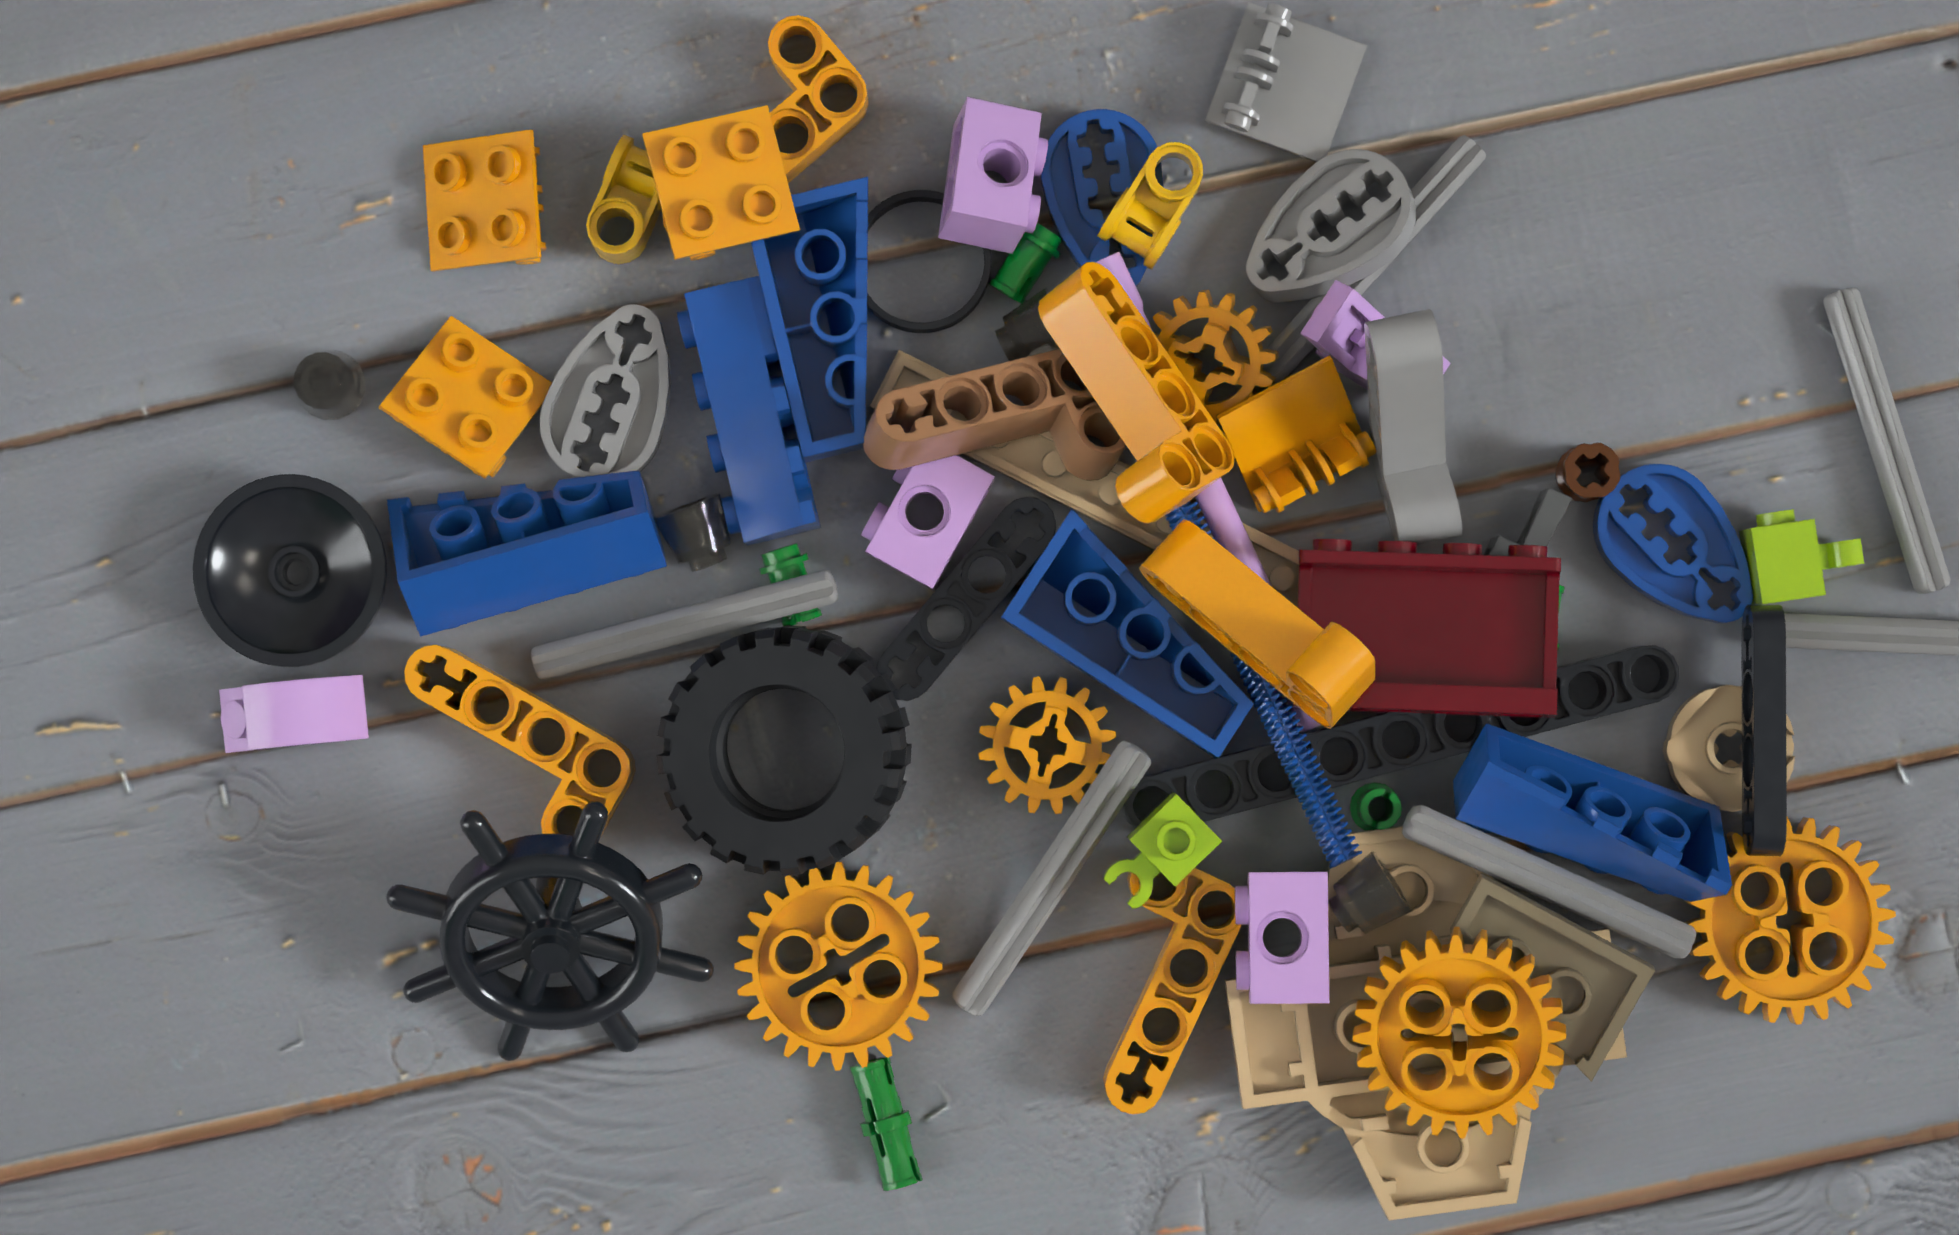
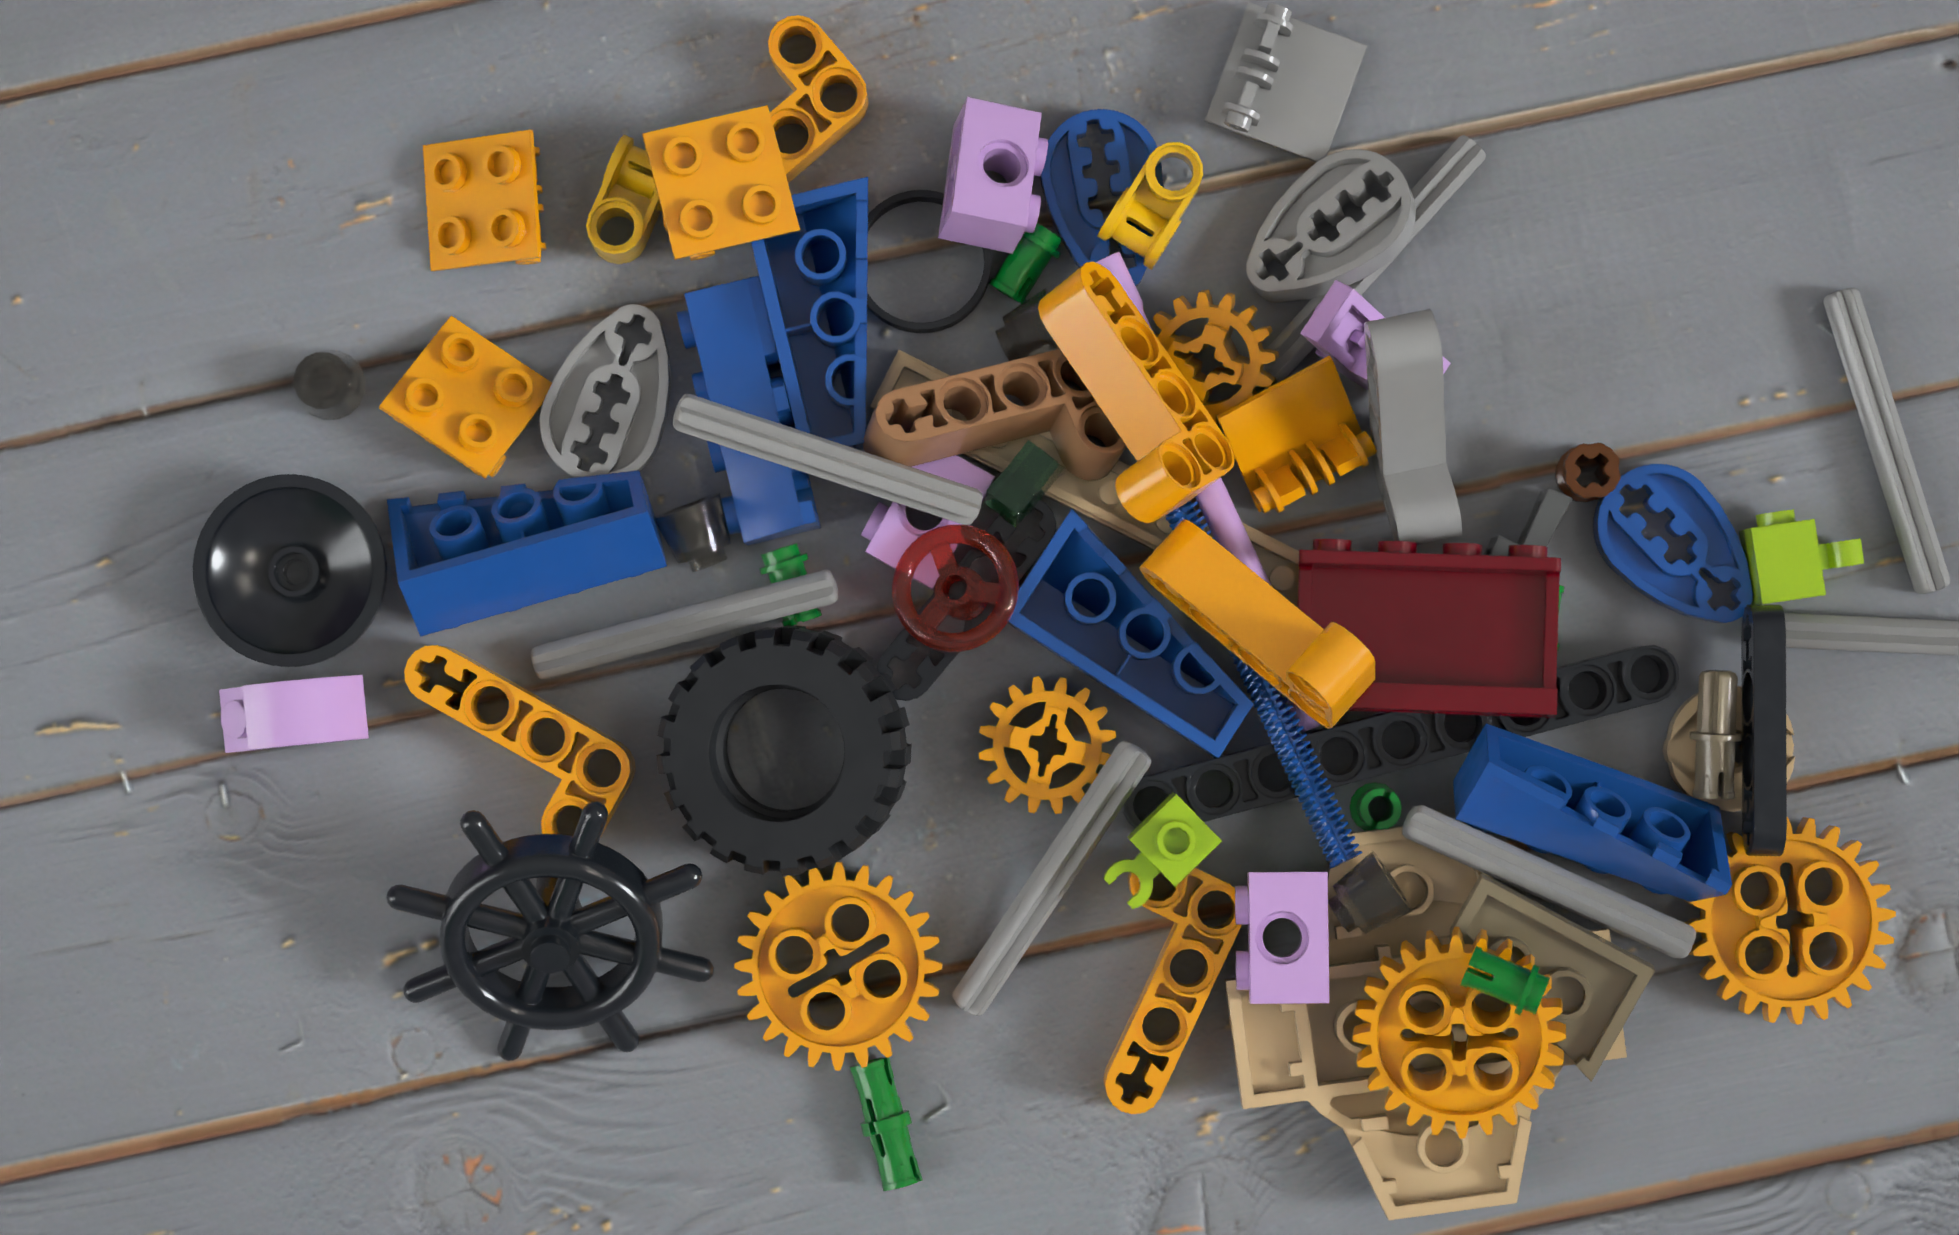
none -> light grey axle [673,394,983,526]
none -> clear red piece [892,524,1019,652]
none -> clear green piece [985,440,1065,528]
none -> green pin [1460,946,1550,1015]
none -> dark tan axle [1690,670,1742,799]

